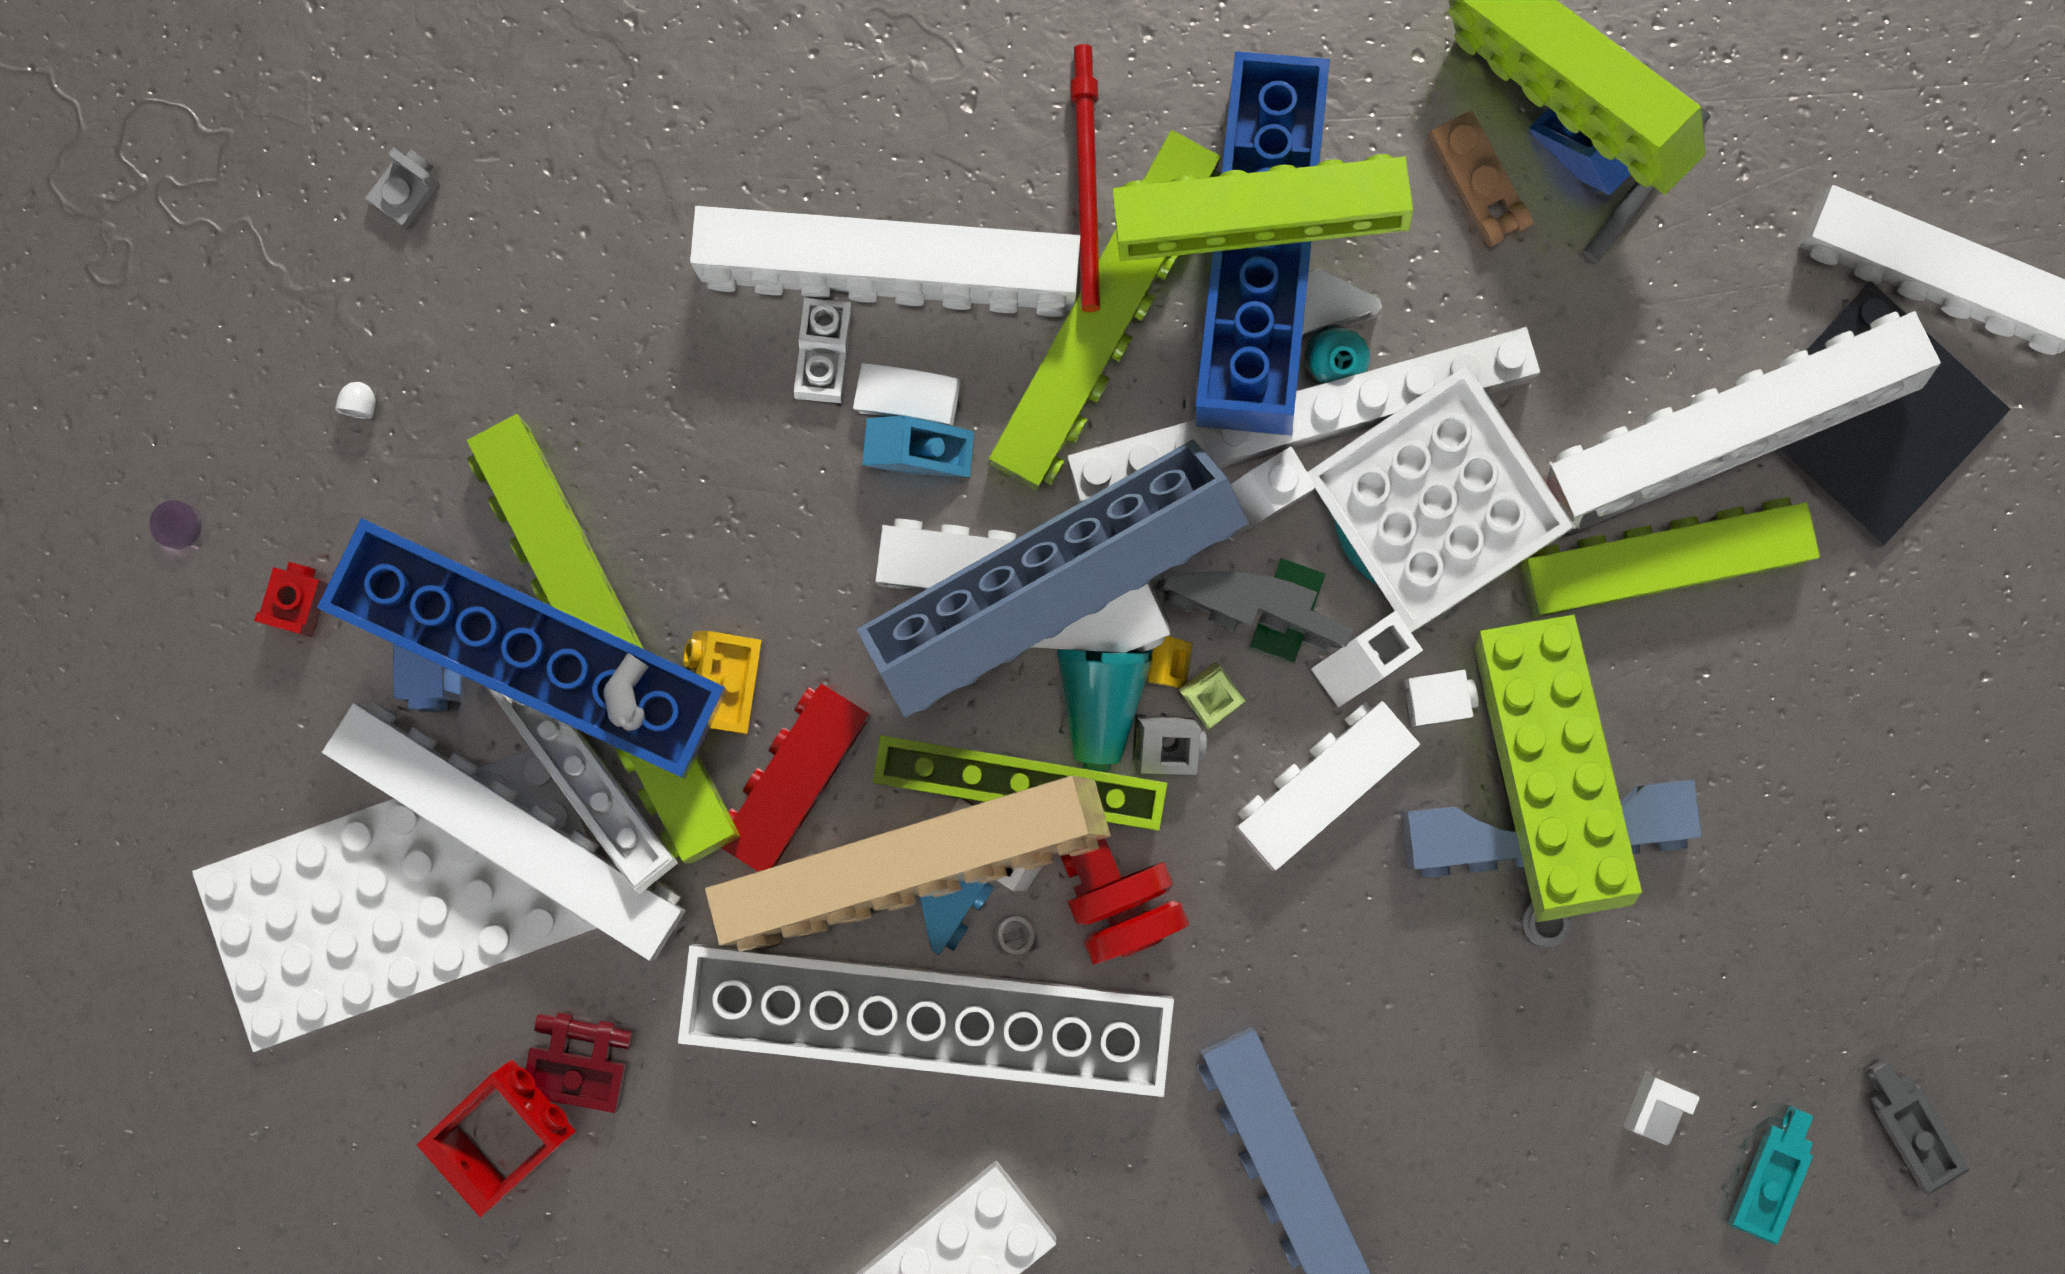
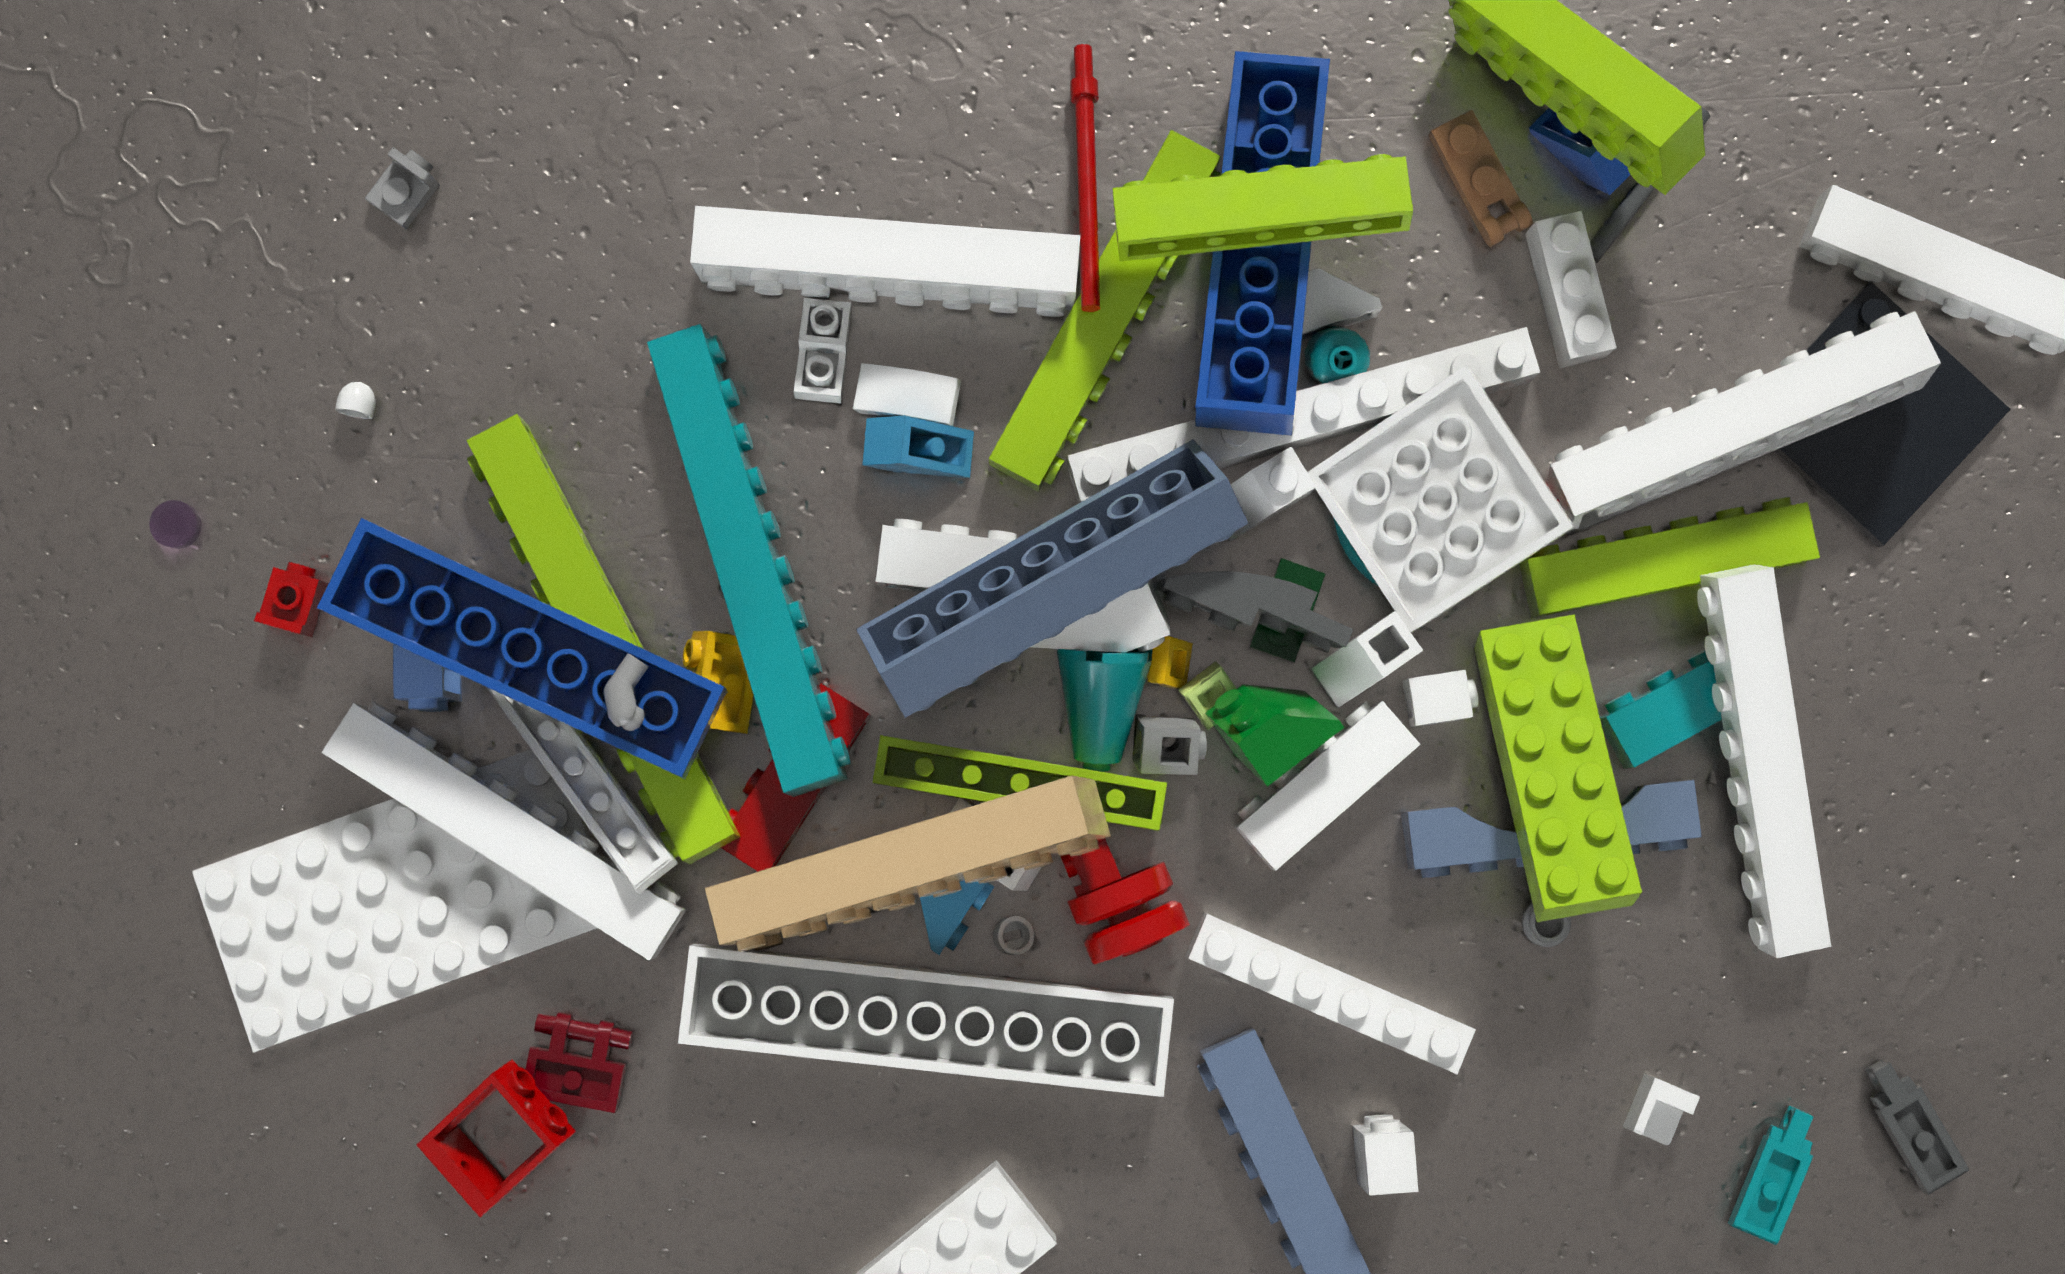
none -> teal brick [647,324,850,797]
none -> white brick [1185,912,1476,1074]
none -> green slope [1205,684,1345,787]
none -> white brick [1352,1115,1419,1196]
none -> white brick [1525,211,1617,369]
none -> teal brick [1600,650,1722,769]
none -> white brick [1697,564,1831,958]

